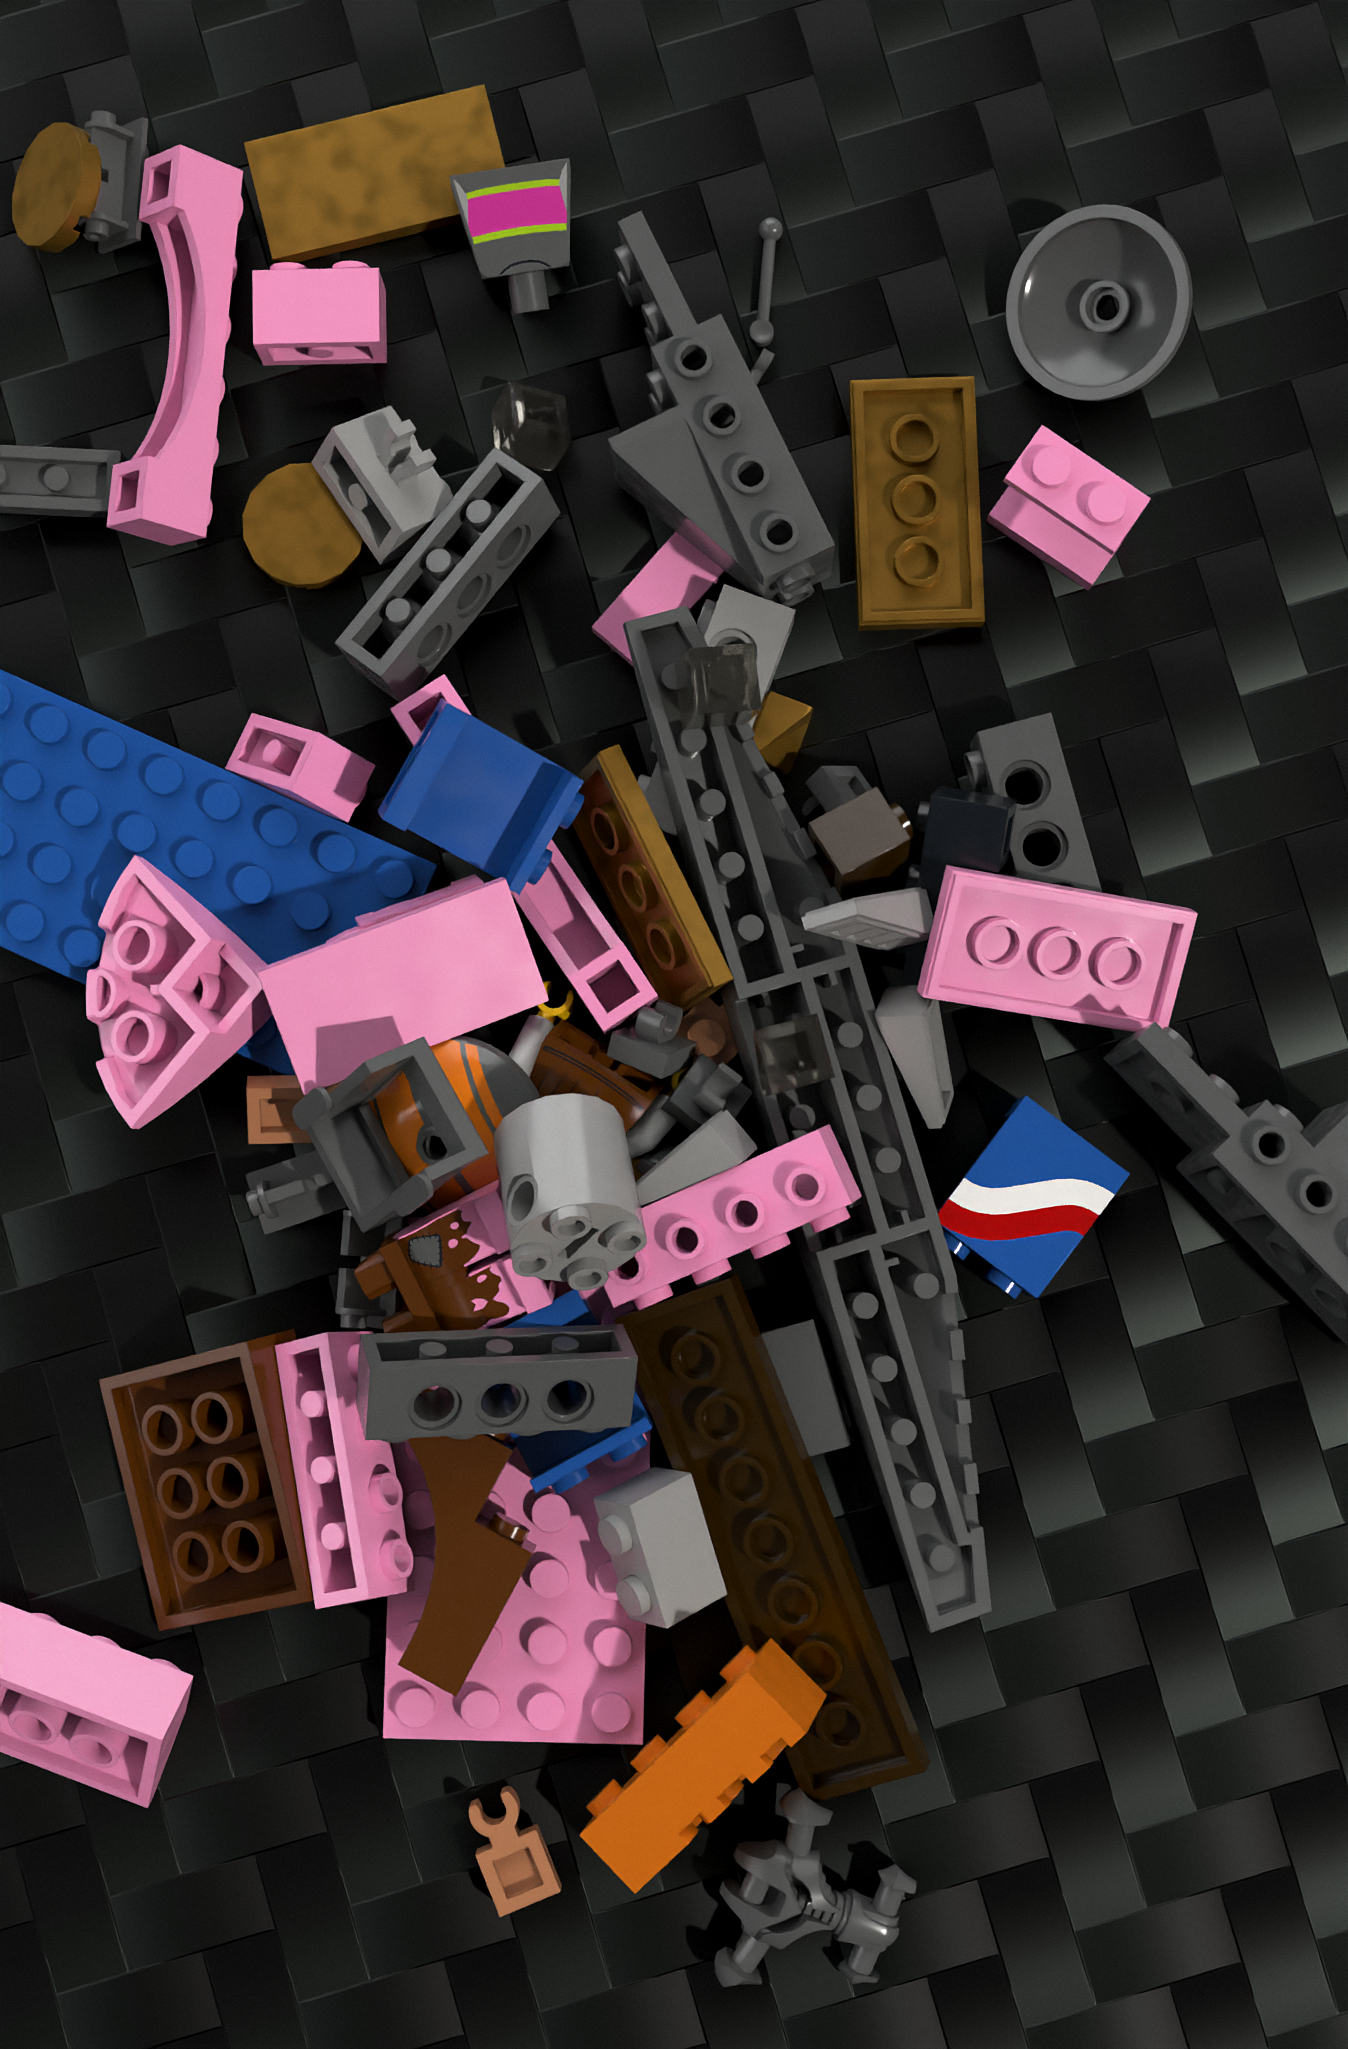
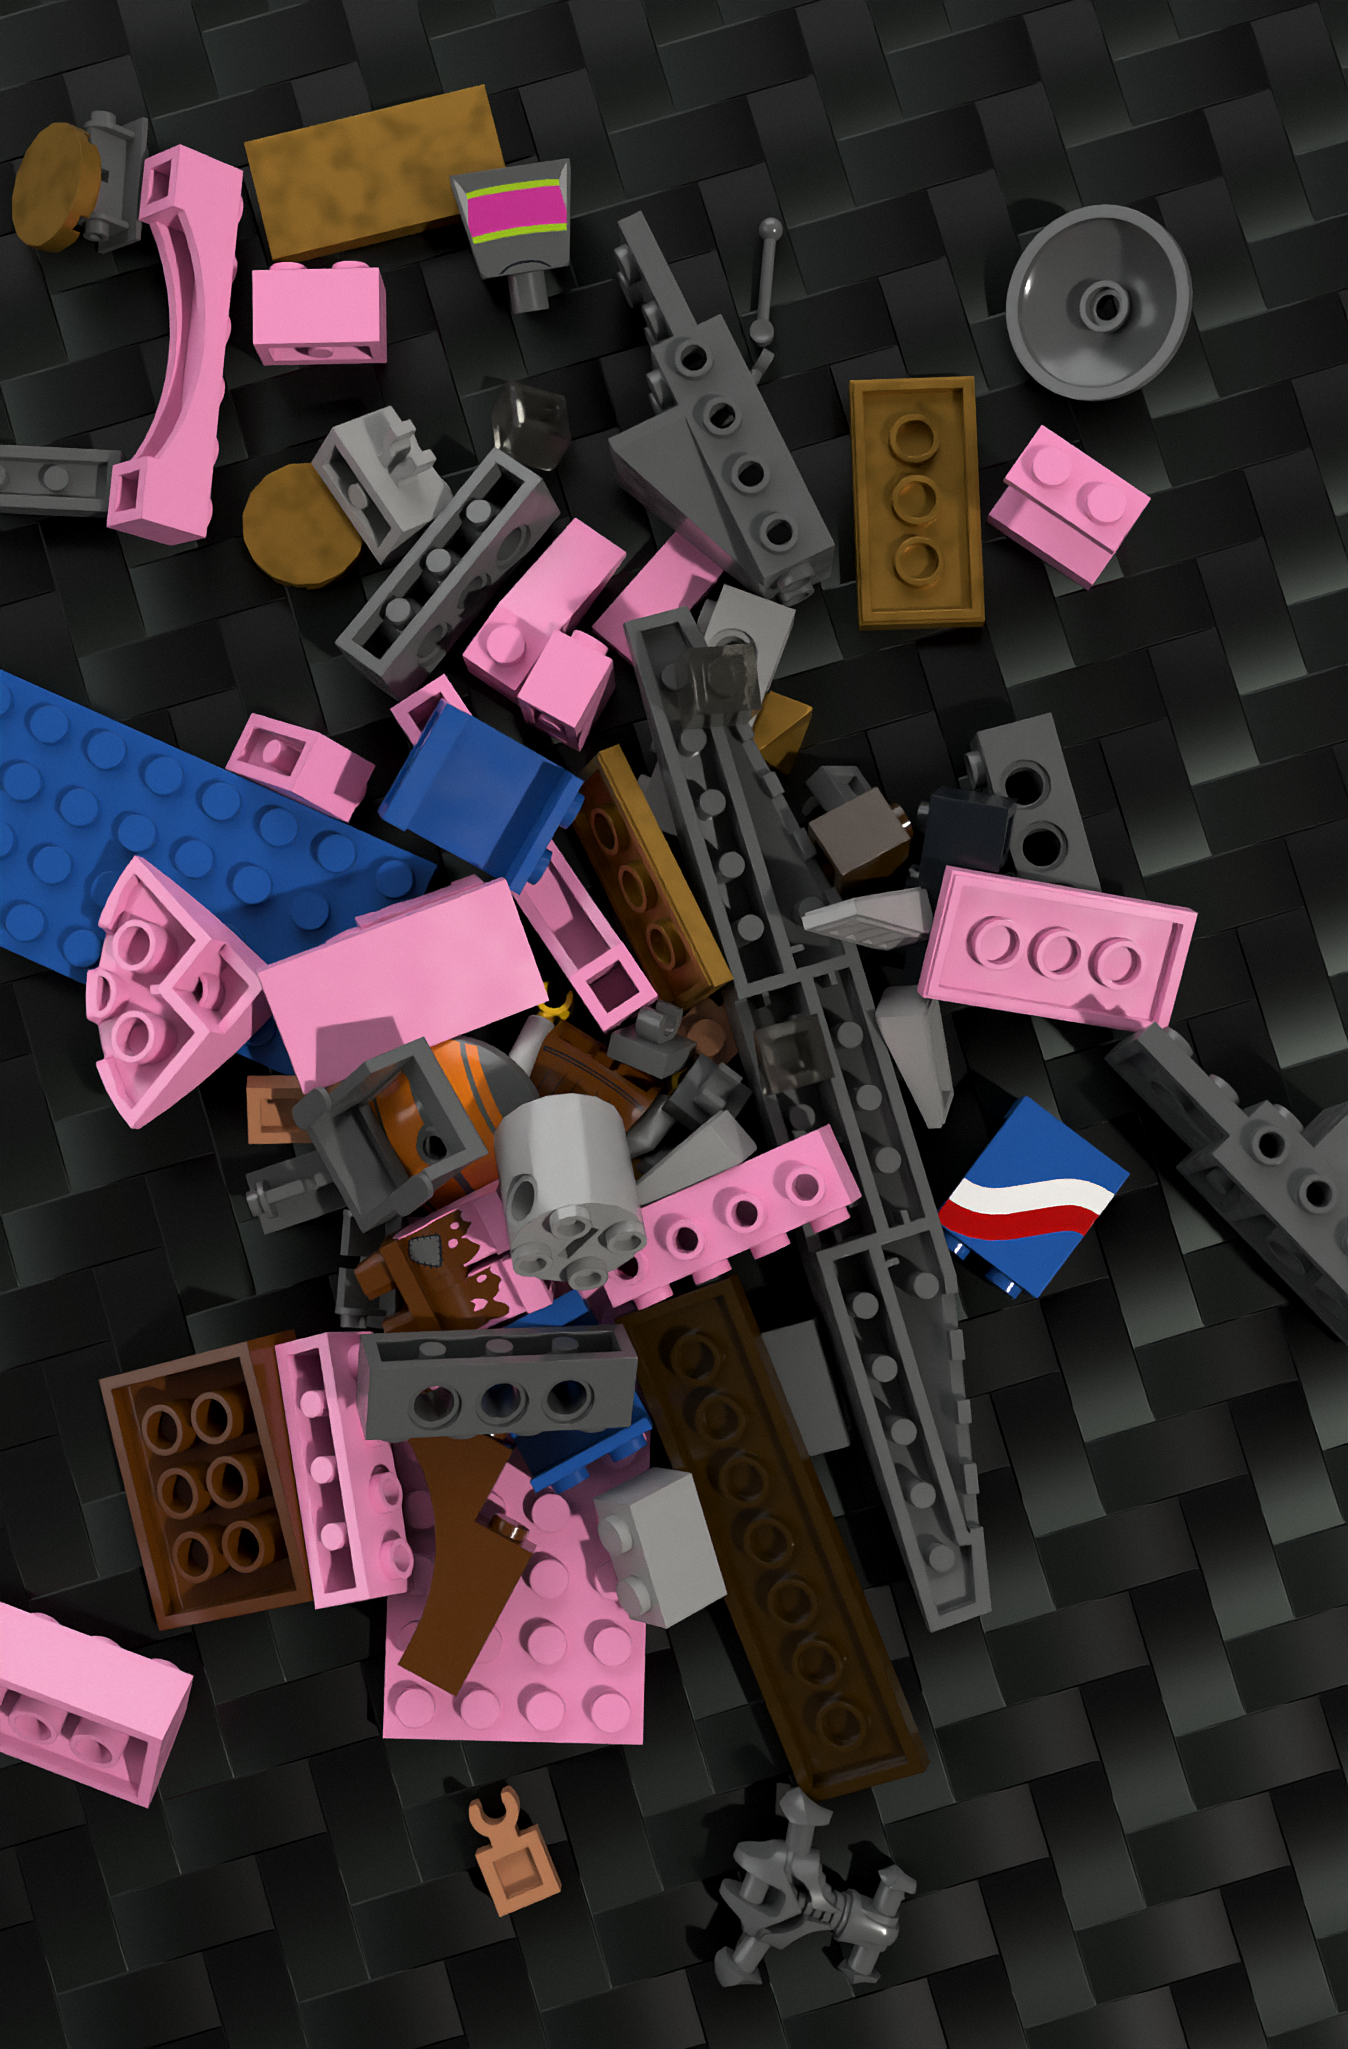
orange wedge [579,1638,827,1894] -> none
none -> bright pink slope [462,518,627,707]
none -> bright pink brick [517,629,616,752]

